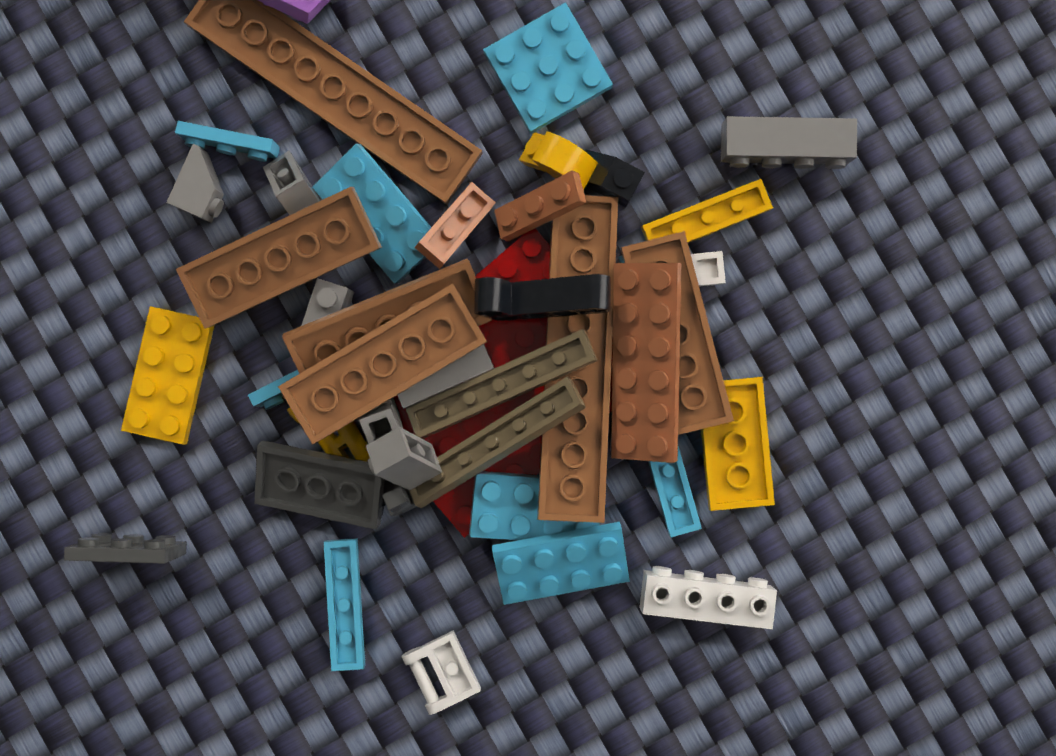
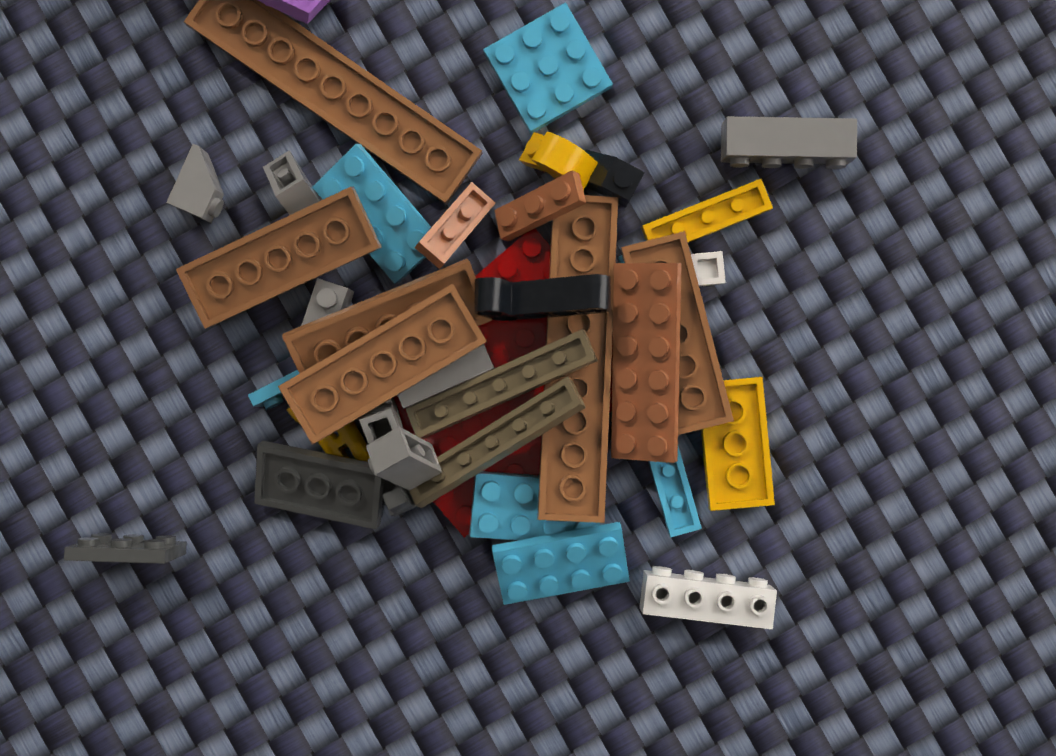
yellow plate [121,306,215,445] -> none
medium azure plate [175,121,280,162] -> none
medium azure plate [324,538,365,671] -> none
white plate [401,630,481,715] -> none

